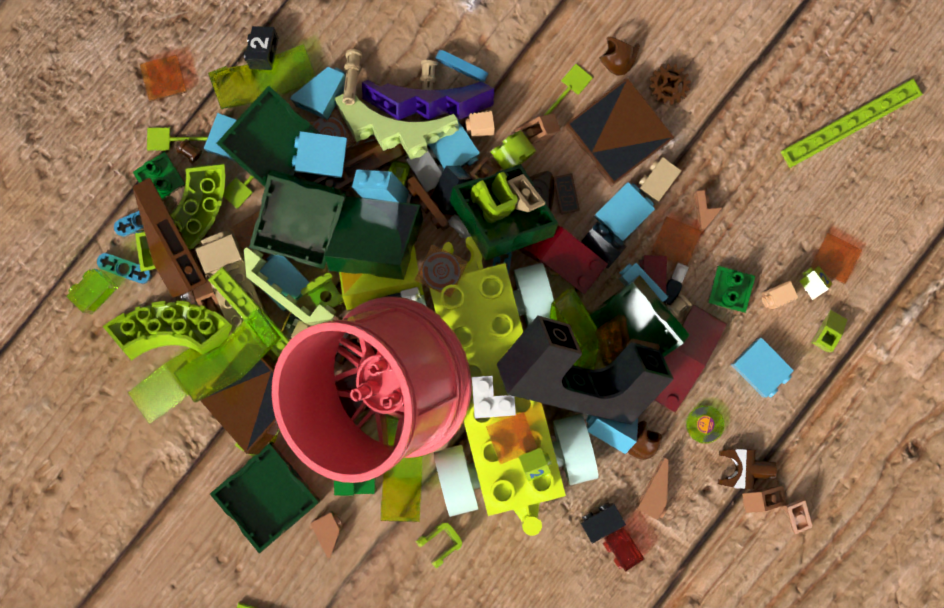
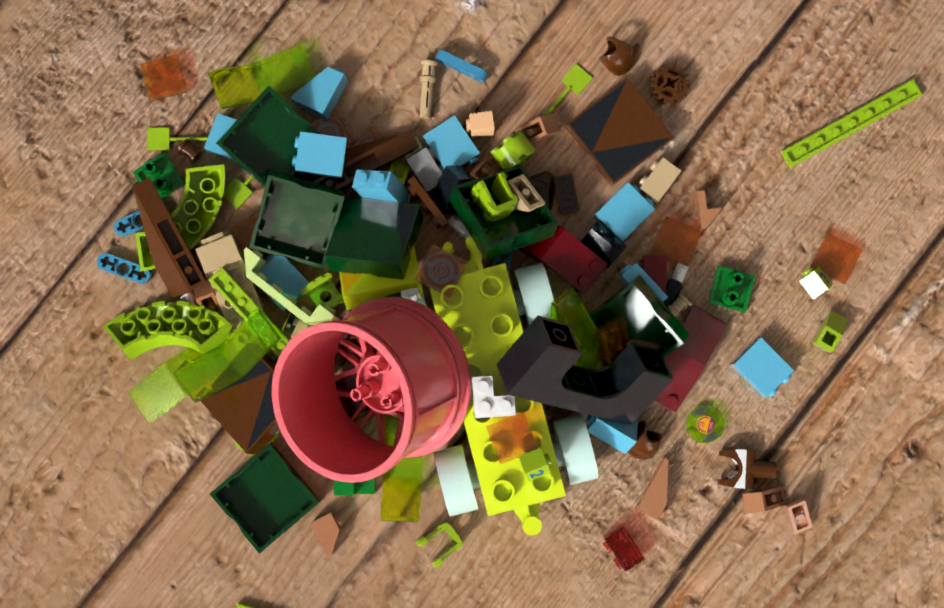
clear neon green piece [66,268,119,314] -> none
black brick [244,26,279,70] -> none
yellowish green arch [335,94,459,160] -> none
tan pin [342,49,363,105] -> none
dark purple arch [362,80,494,120] -> none
black brick [580,502,626,544] -> none
light nougat brick [761,281,798,309] -> none

